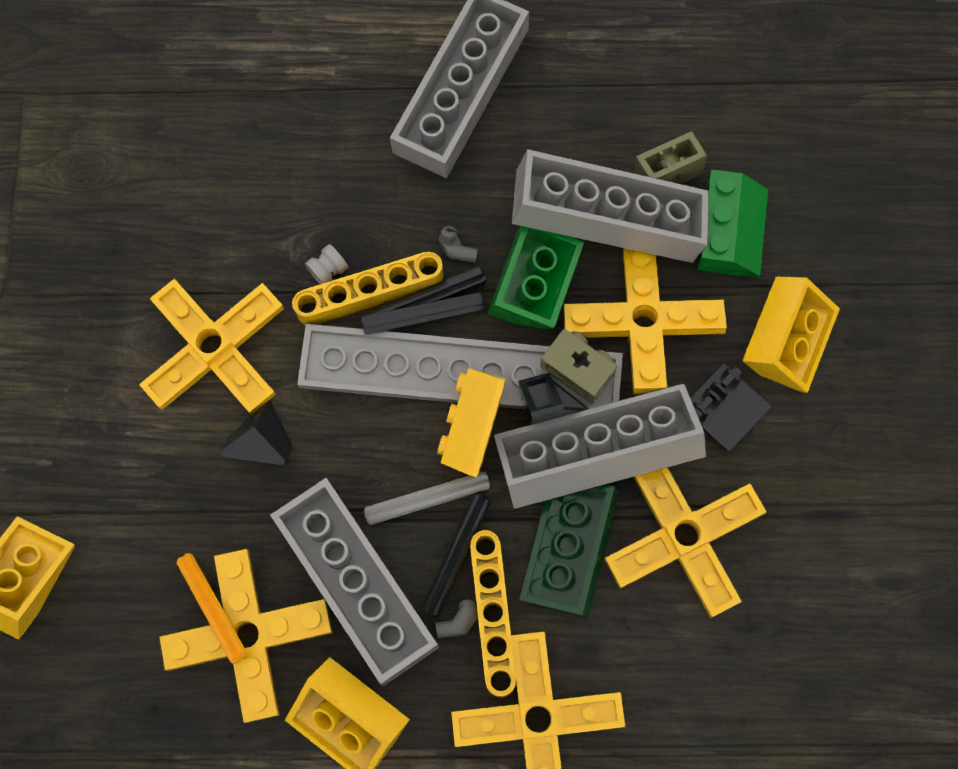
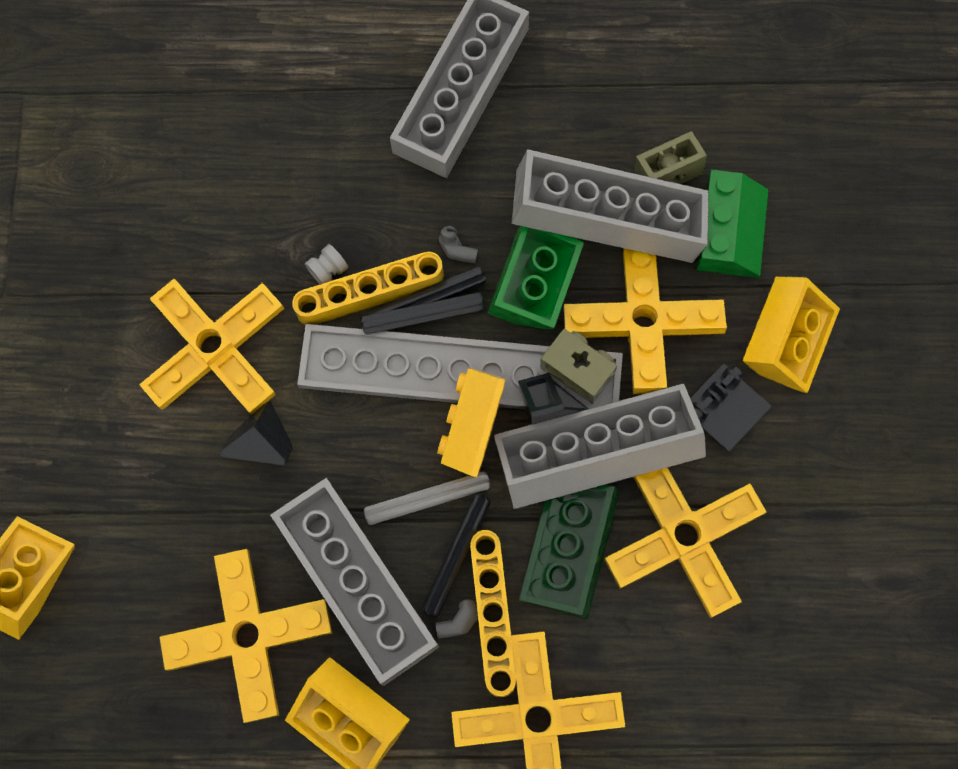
light orange axle [177,553,247,664] -> none

